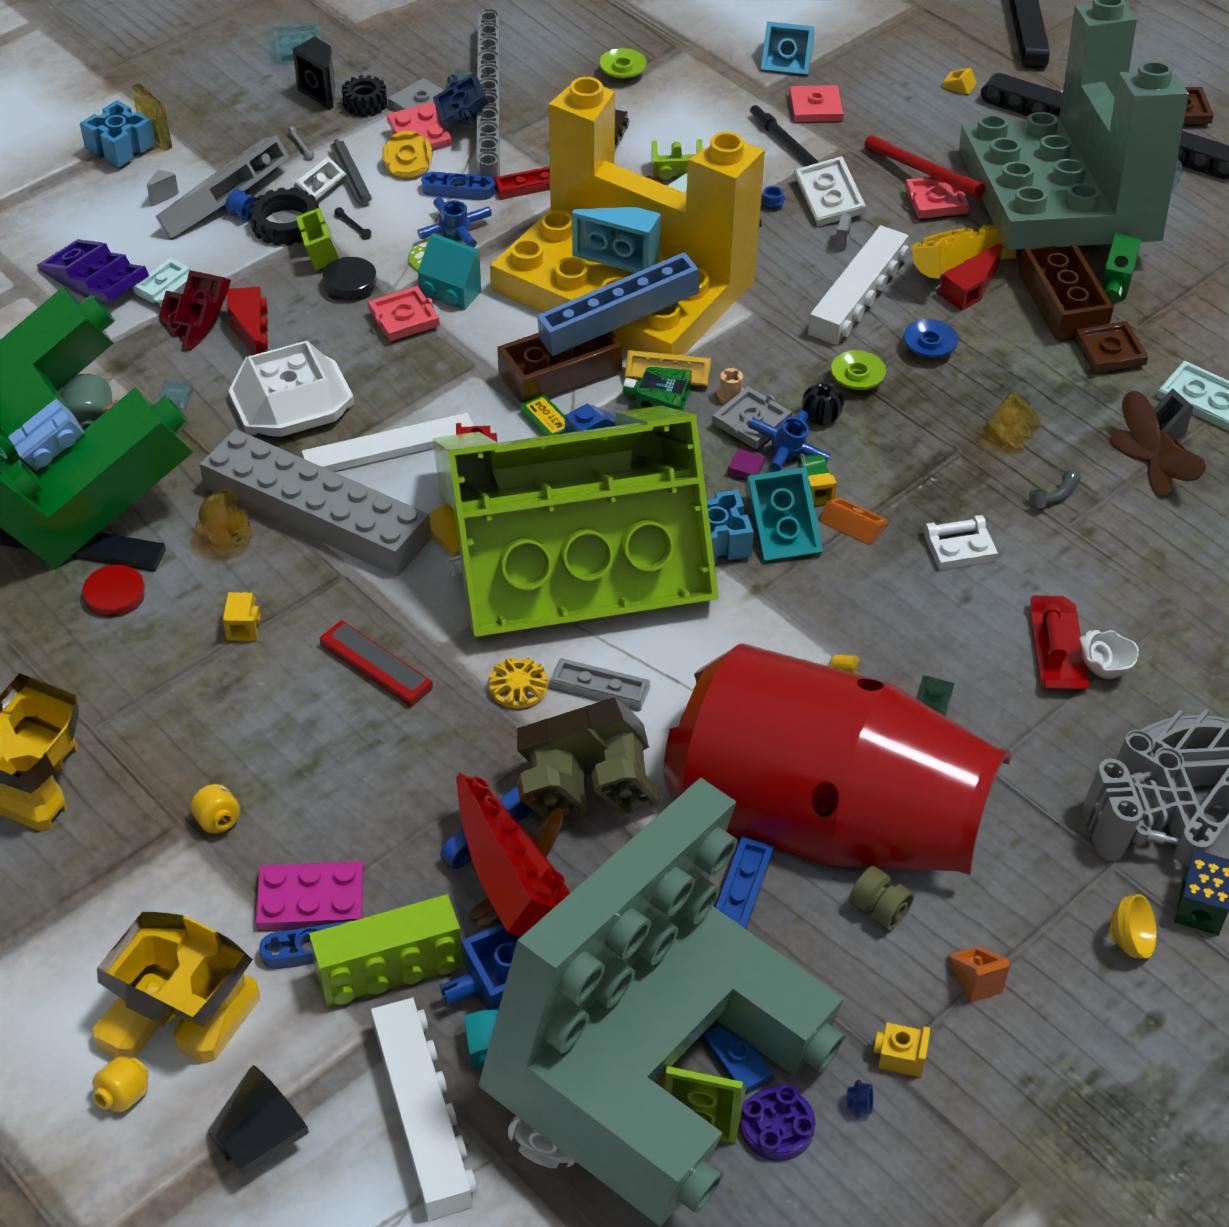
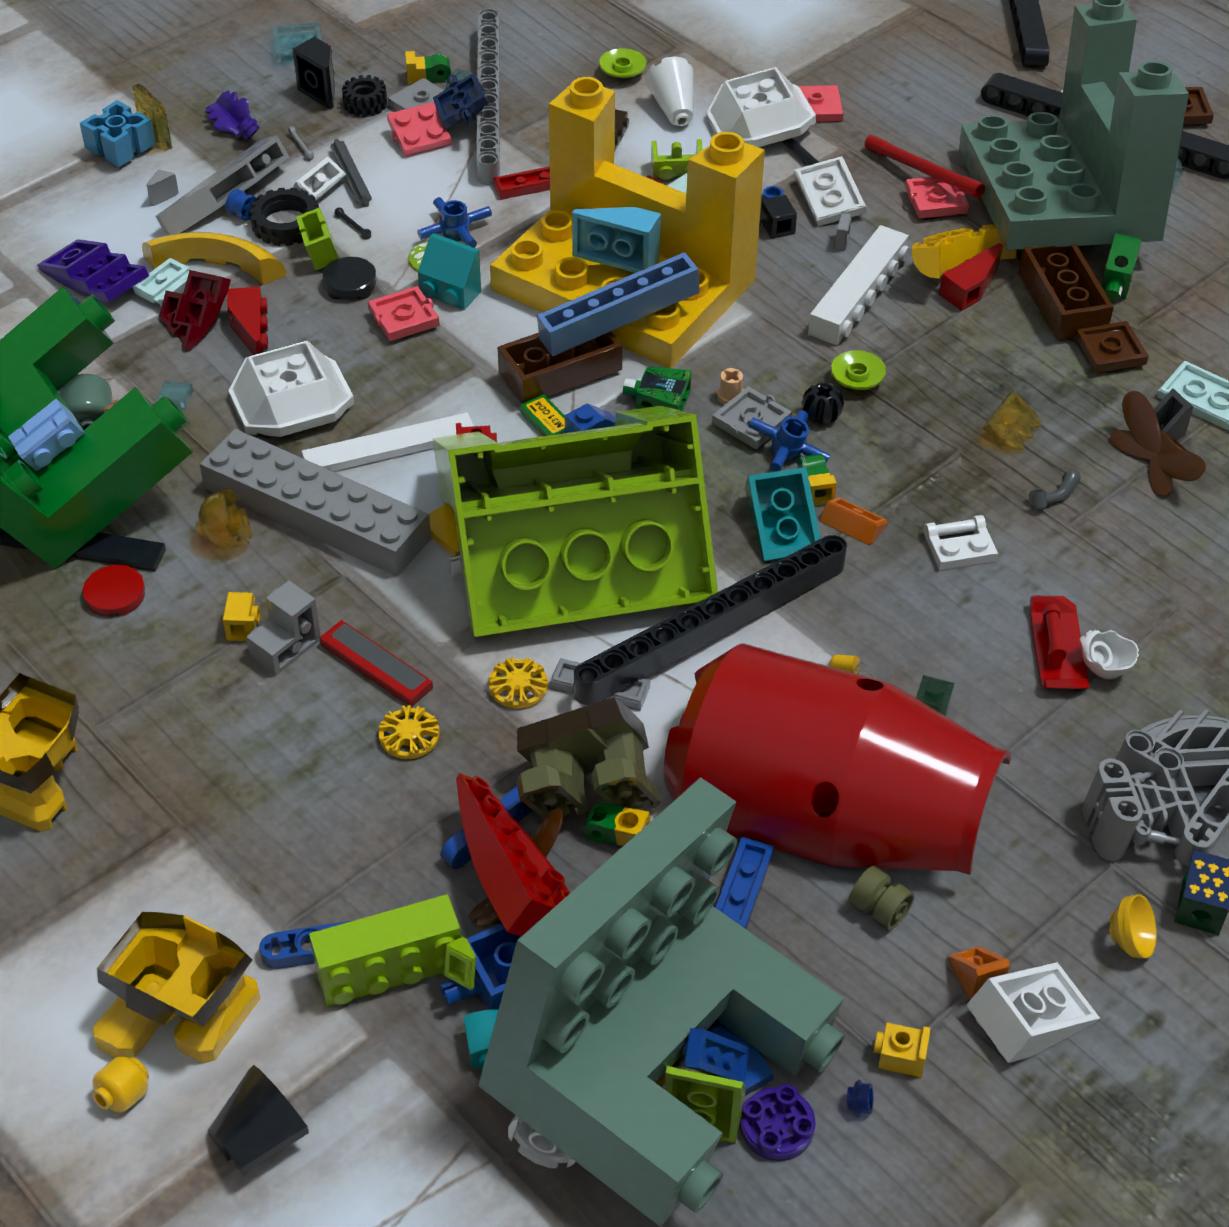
yellow head [191,784,240,834] -> none
dark pink plate [256,861,364,931] -> none
white brick [371,997,477,1221] -> none
yellow tile [382,131,433,179] -> none
blue beam [421,172,495,200] -> none
yellow plate [625,350,711,387] -> none
dark azure brick [707,489,753,562] -> none
magenta tile [728,449,765,480] -> none
medium azure slope [761,21,815,75] -> none
blue dish [903,319,959,358] -> none
yellow slope [941,68,977,95] -> none
none -> yellow brick [142,232,286,285]
none -> dark purple plant [205,90,260,141]
none -> light grey brick [246,580,321,676]
none -> yellow wheel [379,705,440,759]
none -> leg [405,51,451,84]
none -> lime slope [444,936,476,990]
none -> black beam [573,535,847,705]
none -> leg [583,803,651,846]
none -> white cone [646,56,694,126]
none -> blue plate [684,1028,750,1084]
none -> white piece [707,67,816,147]
none -> black brick [760,195,797,239]
none -> white slope [966,962,1100,1063]

